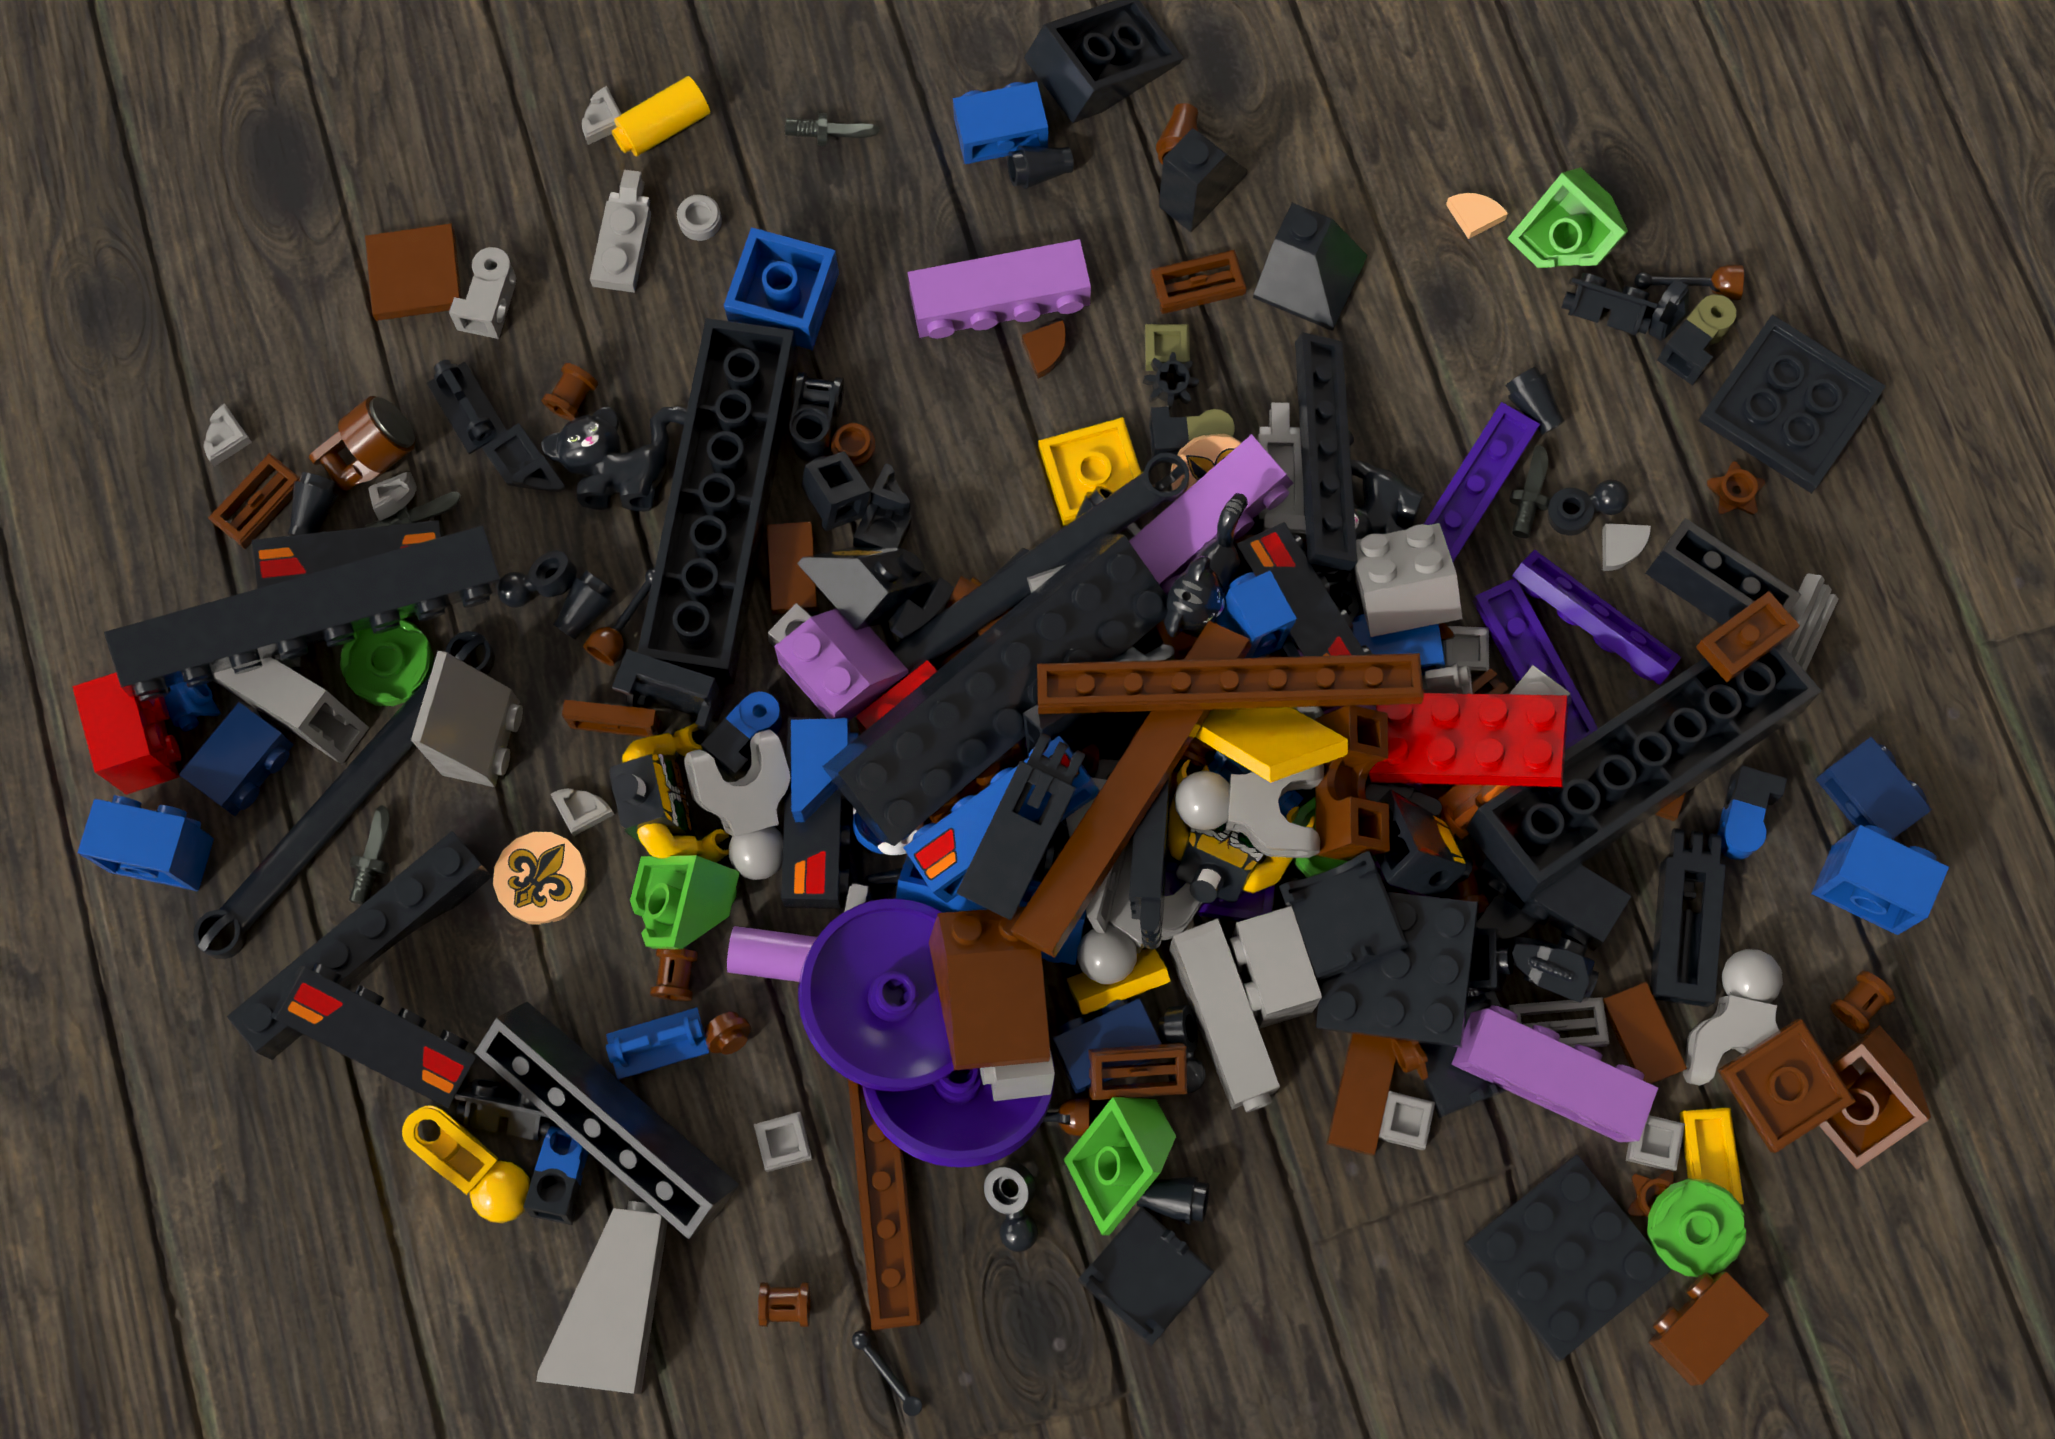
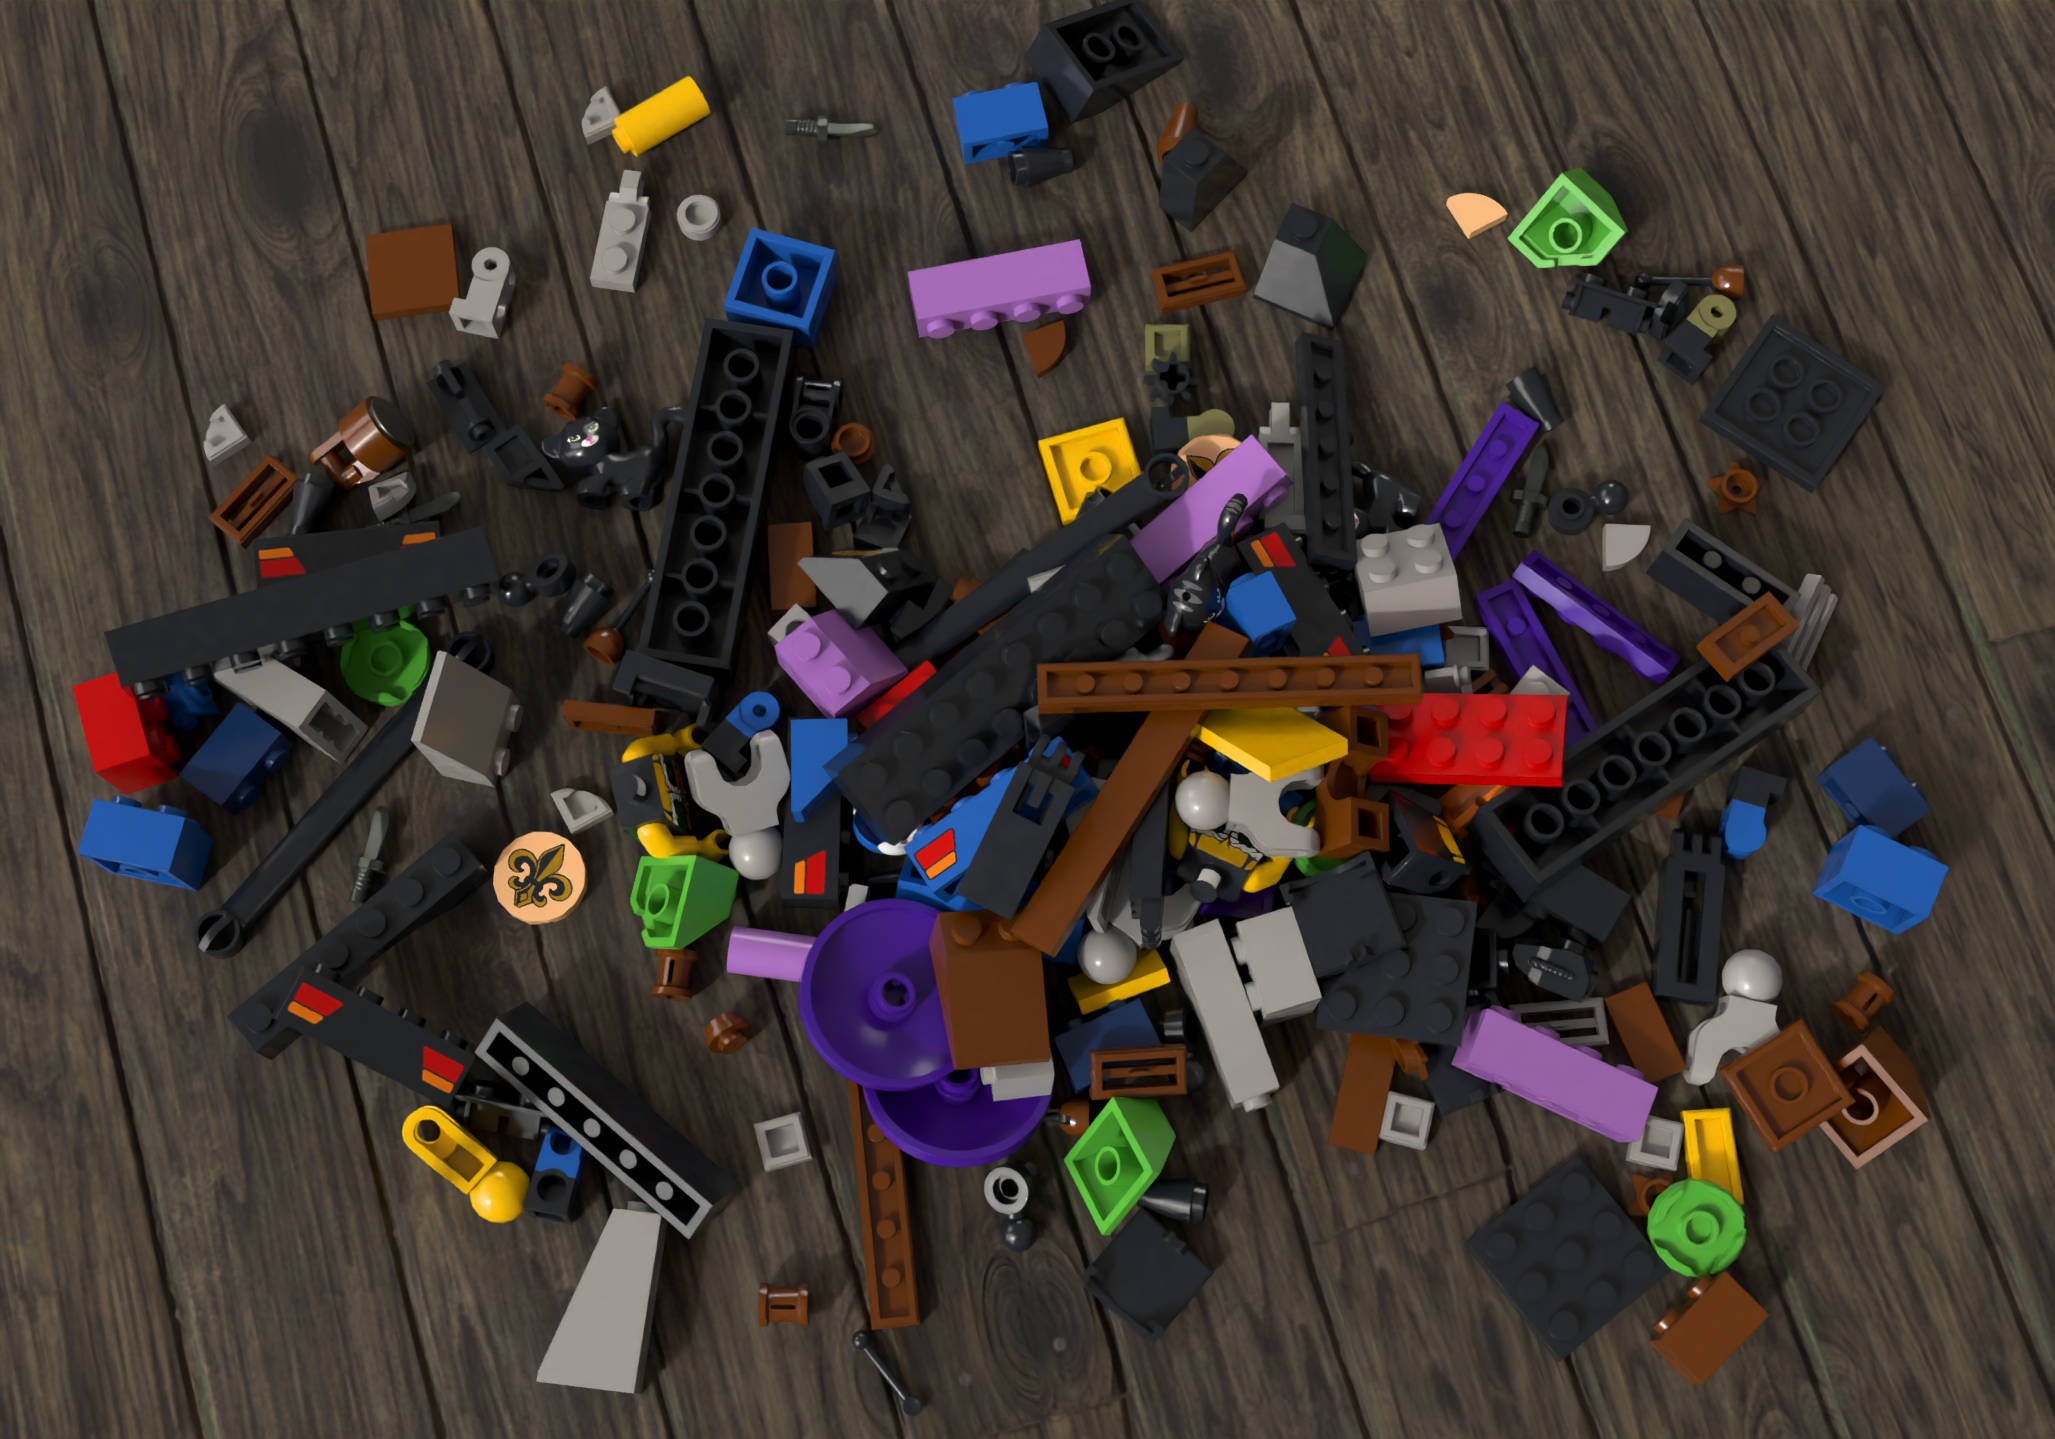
blue hinge [606,1008,709,1080] -> none

